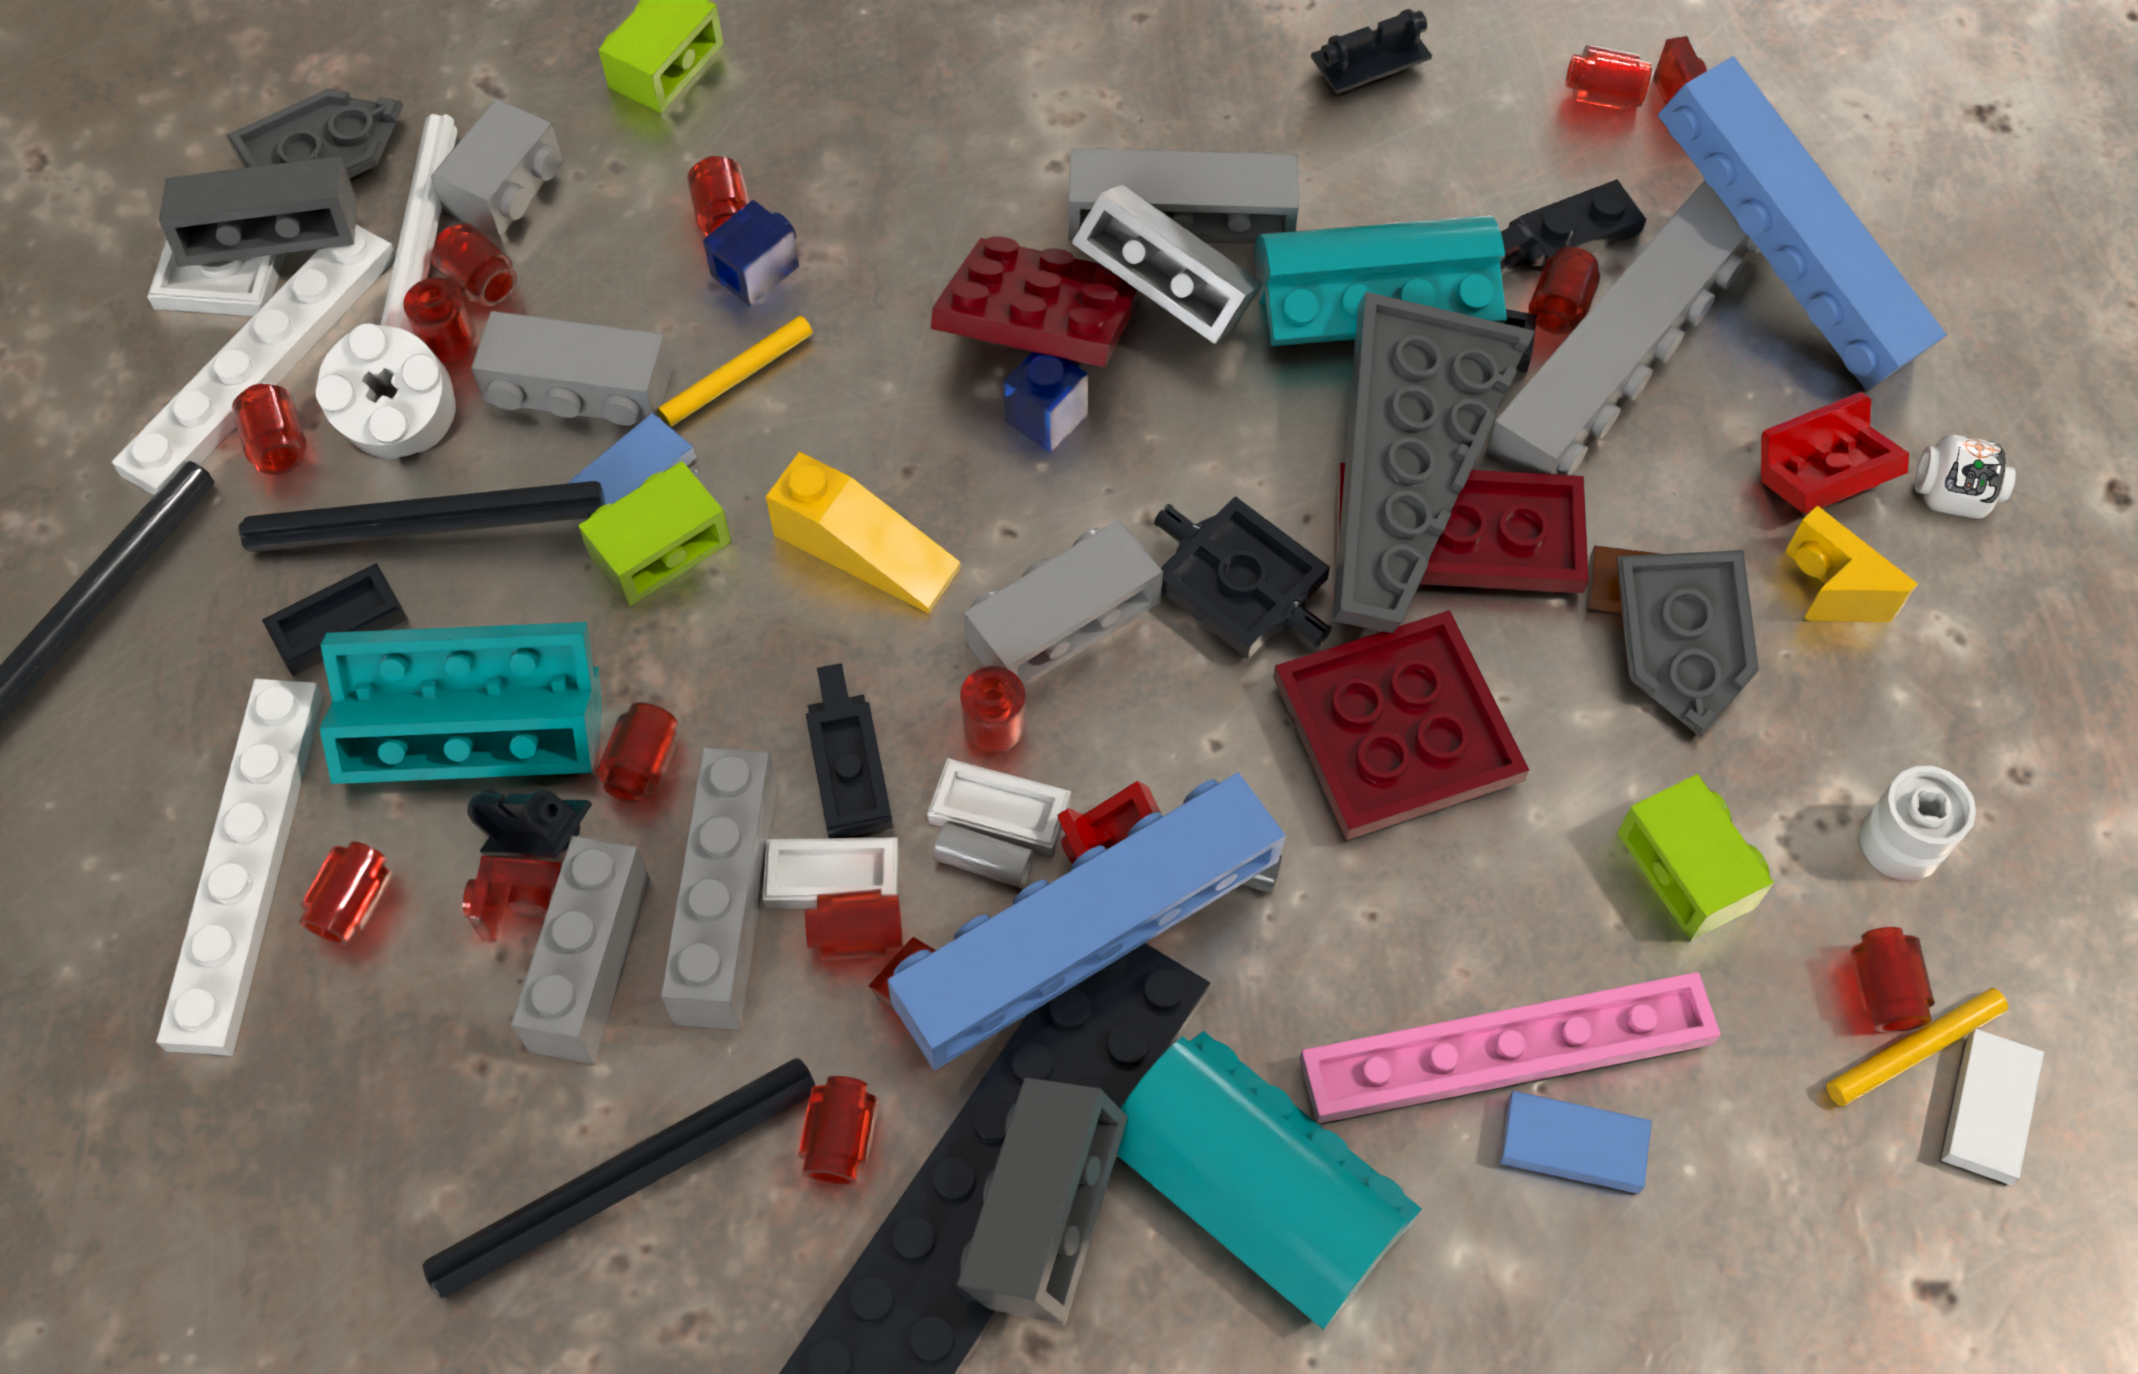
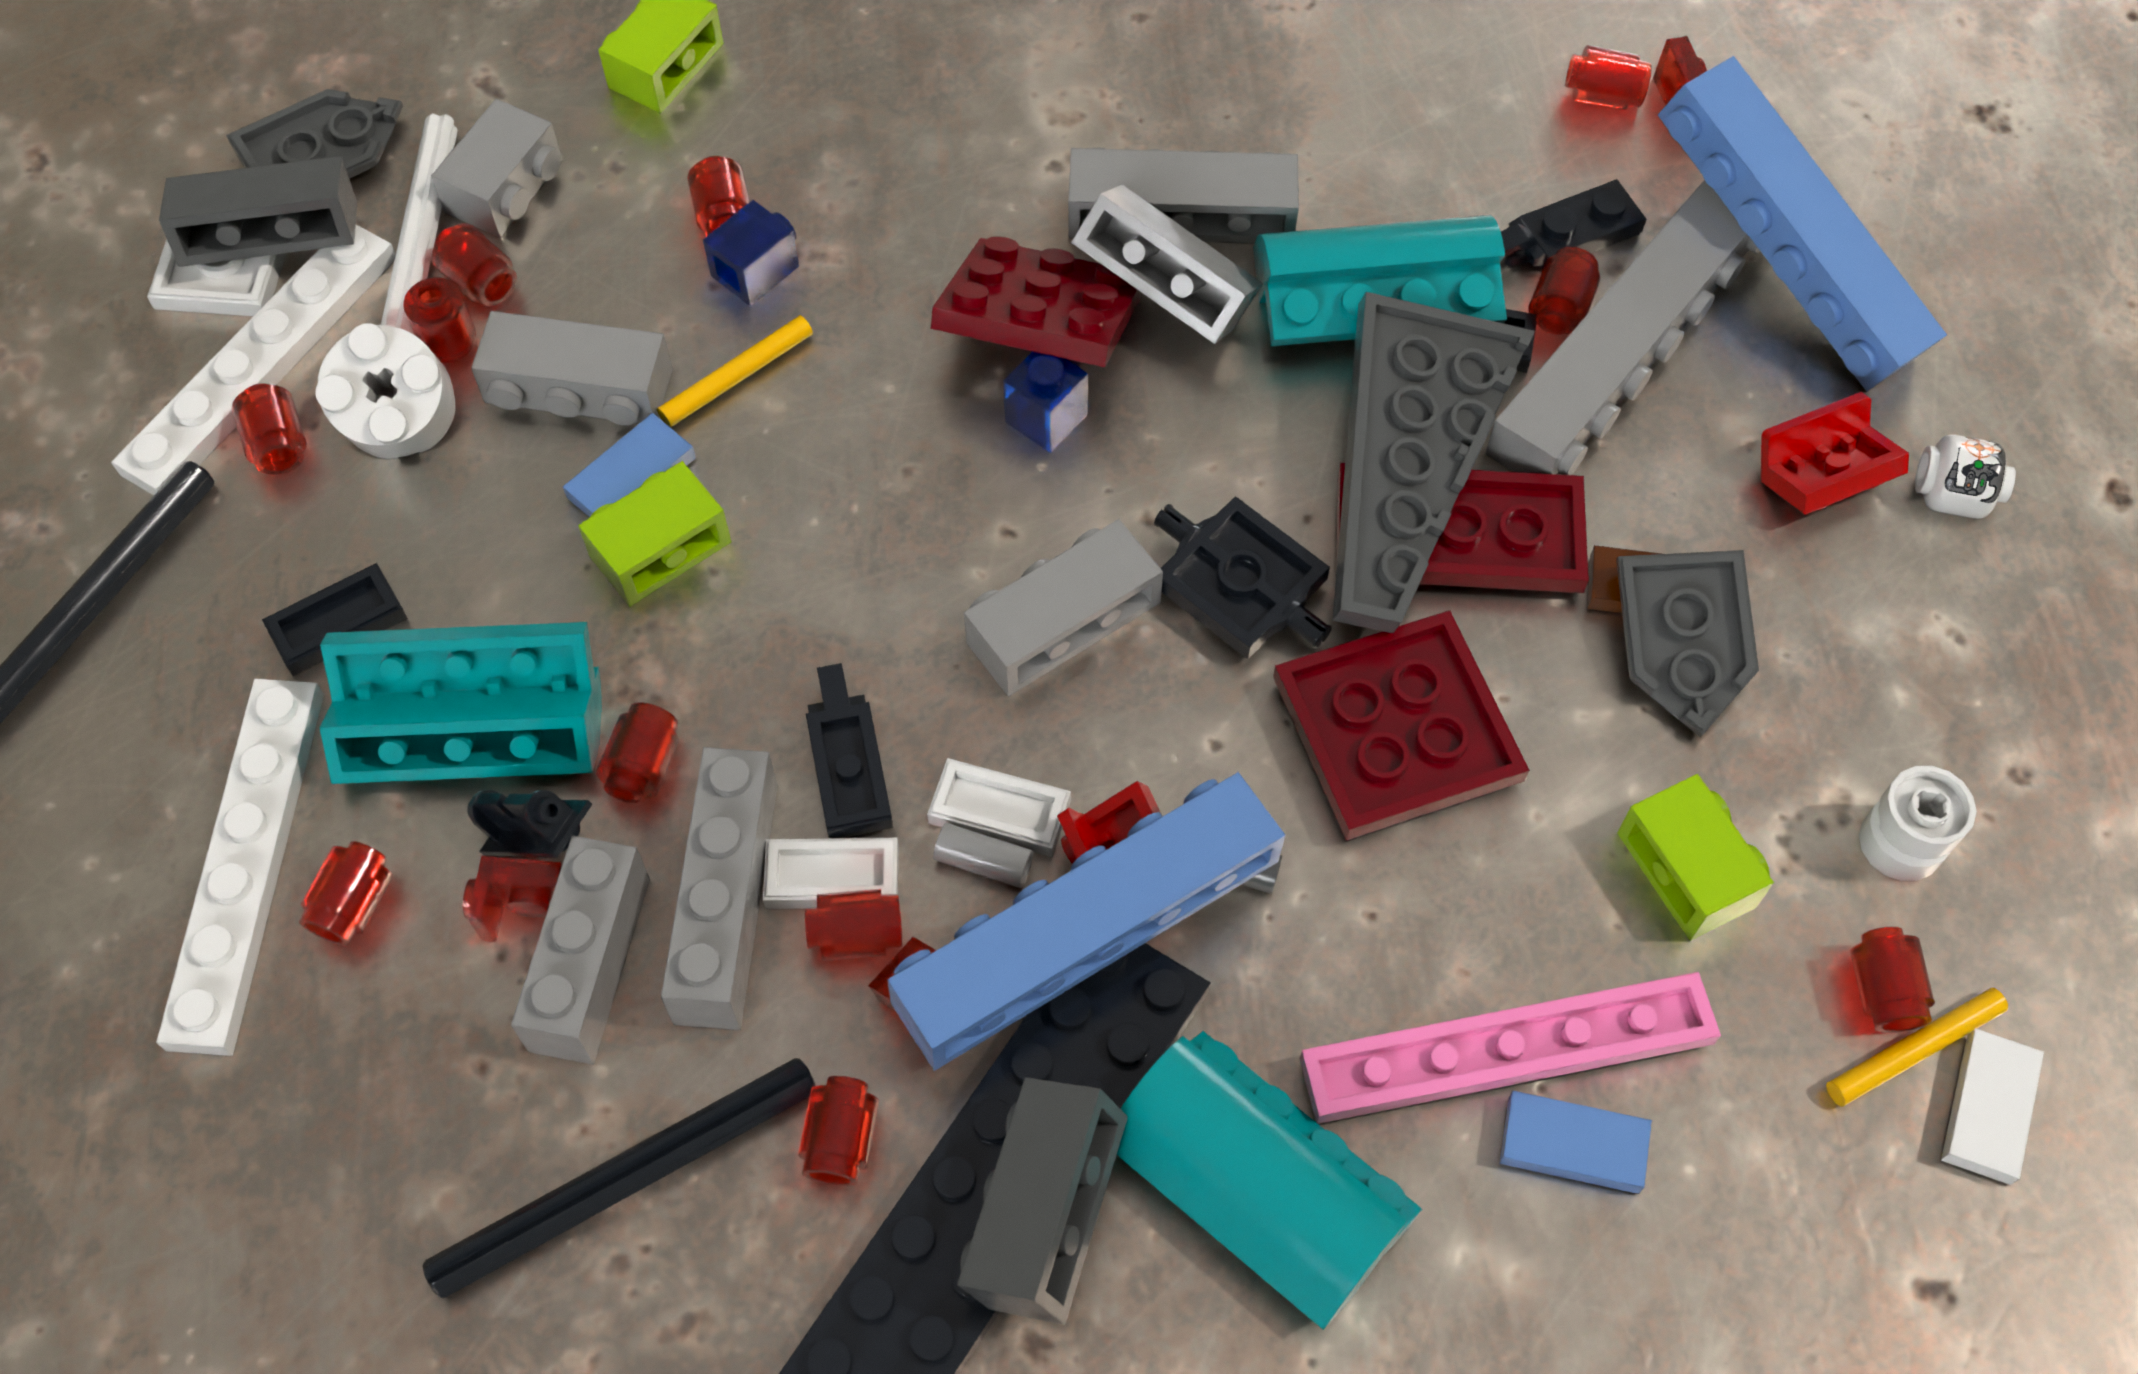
black axle [239,481,605,552] -> none
yellow slope [765,451,961,614] -> none
clear red brick [960,666,1026,753] -> none
black hinge [1311,9,1432,94] -> none
yellow slope [1785,506,1918,622] -> none

